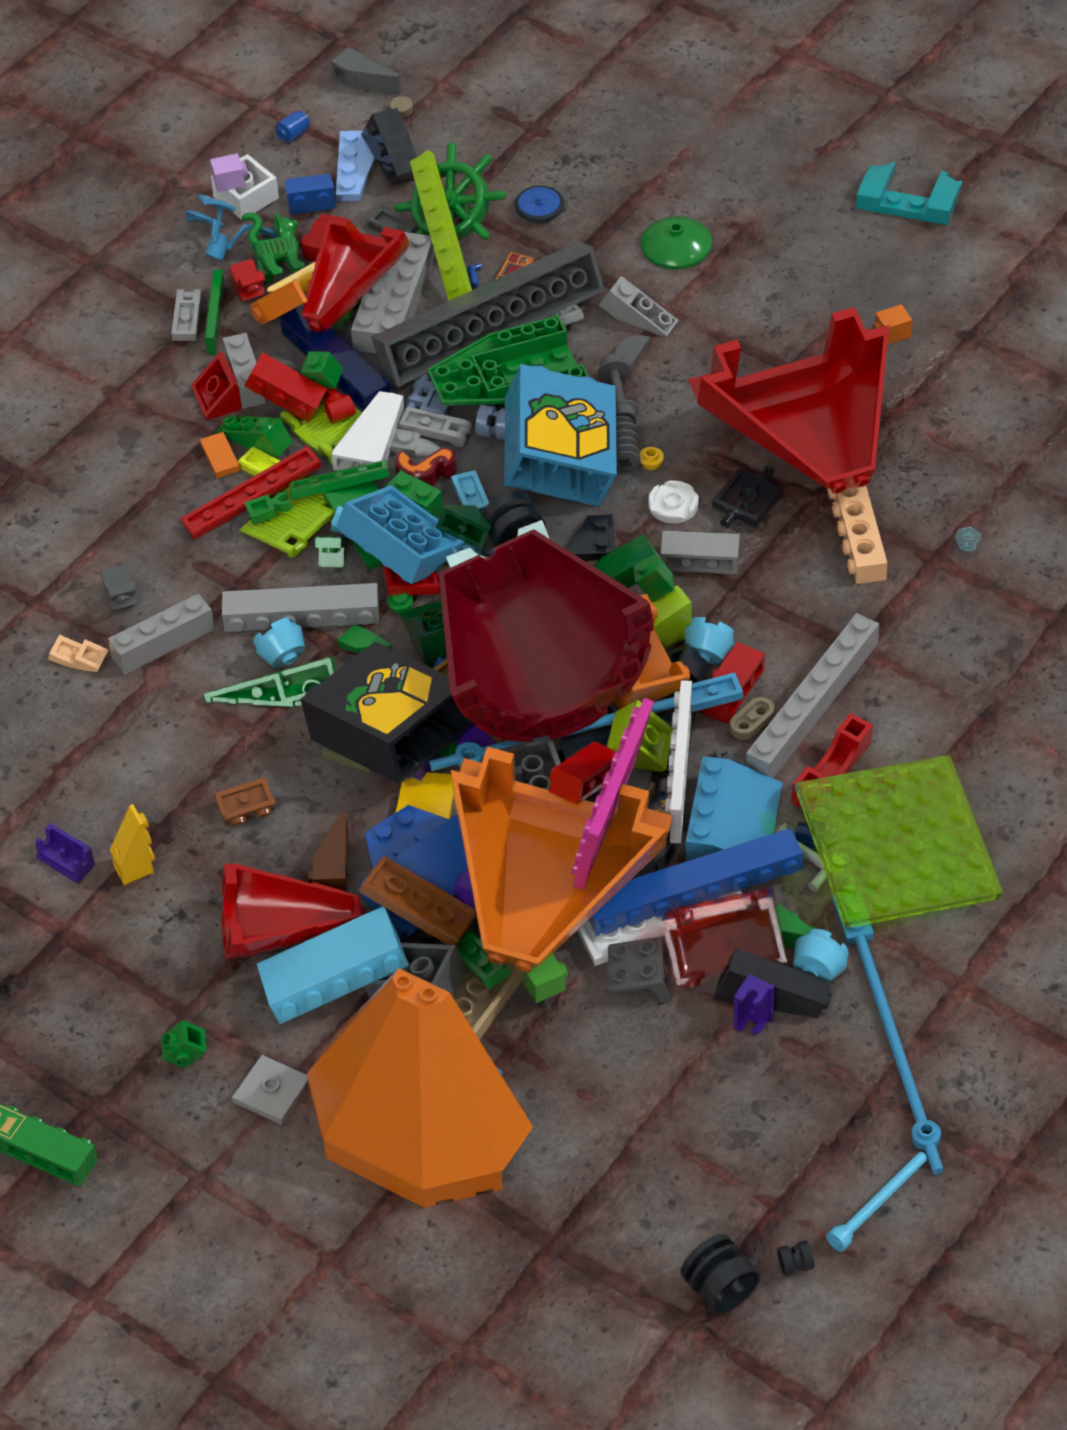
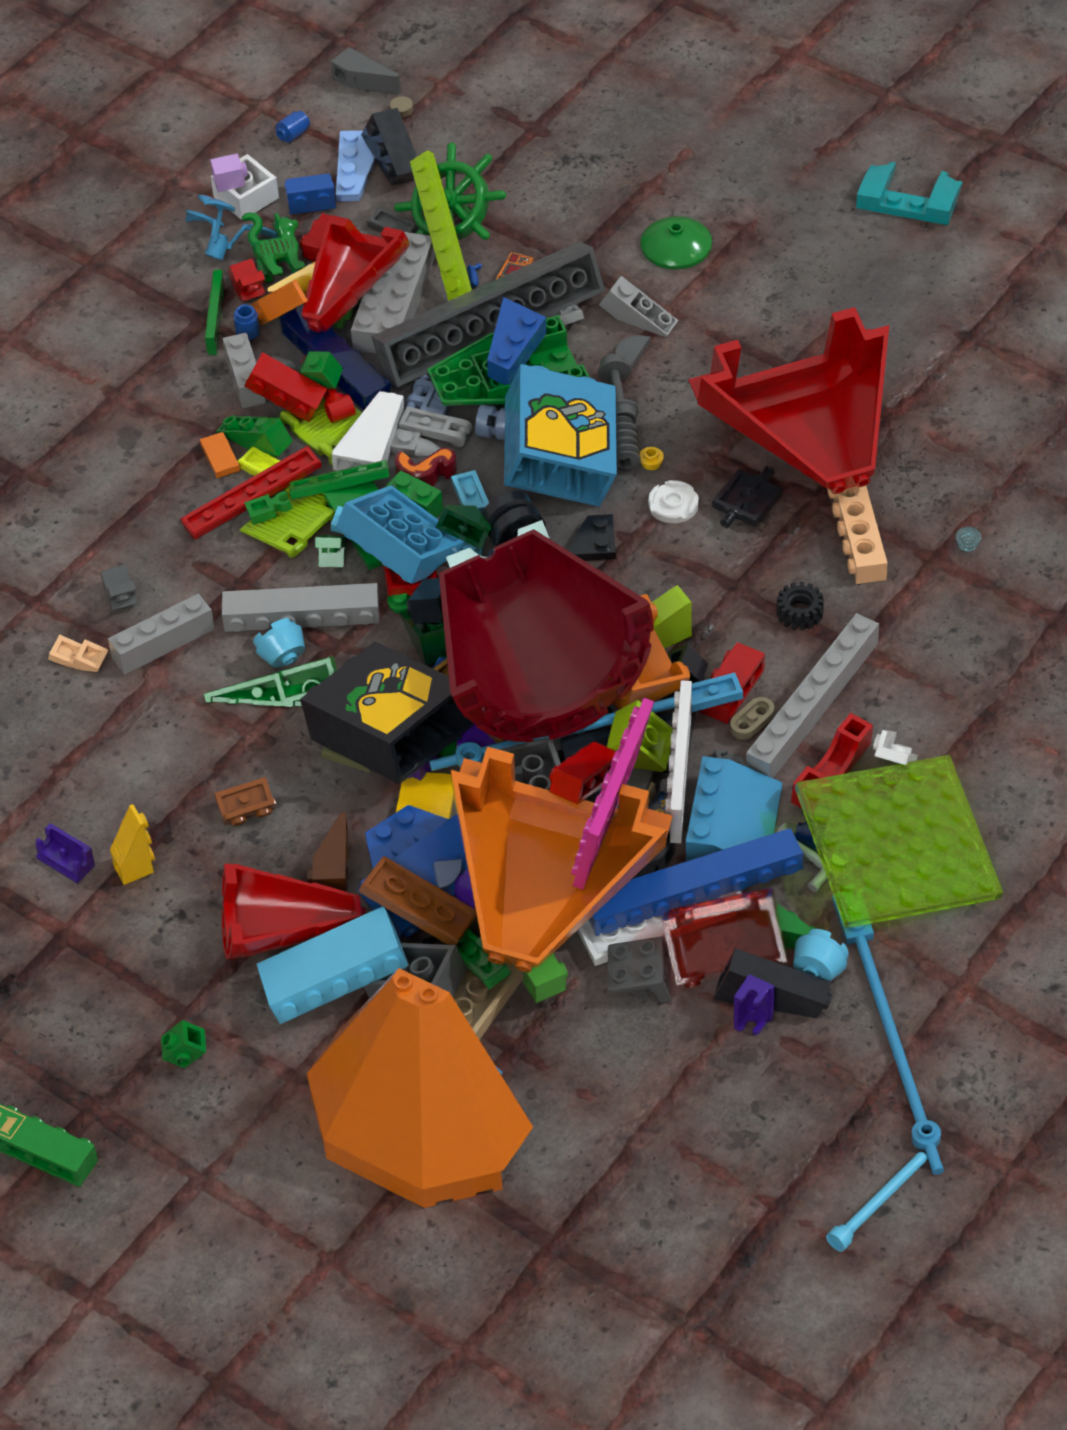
light grey plate [171,289,202,341] -> none
red slope [190,351,242,419] -> none
light grey plate [232,1055,309,1125] -> none
green slope [337,625,393,653] -> none
blue wheel [515,185,564,222] -> none
green wedge [595,534,674,602] -> none
light grey brick [660,531,740,574] -> none
black wheel [680,1234,761,1315] -> none
medium azure cone [685,617,735,664] -> none
black wheel [777,1240,814,1277] -> none
orange brick [872,304,912,345] -> none
none -> blue brick [233,304,260,340]
none -> black brick [407,578,443,624]
none -> sand blue tile [433,859,462,890]
none -> blue wedge [487,297,546,385]
none -> black tyre [777,582,824,631]
none -> white bracket [873,730,918,765]

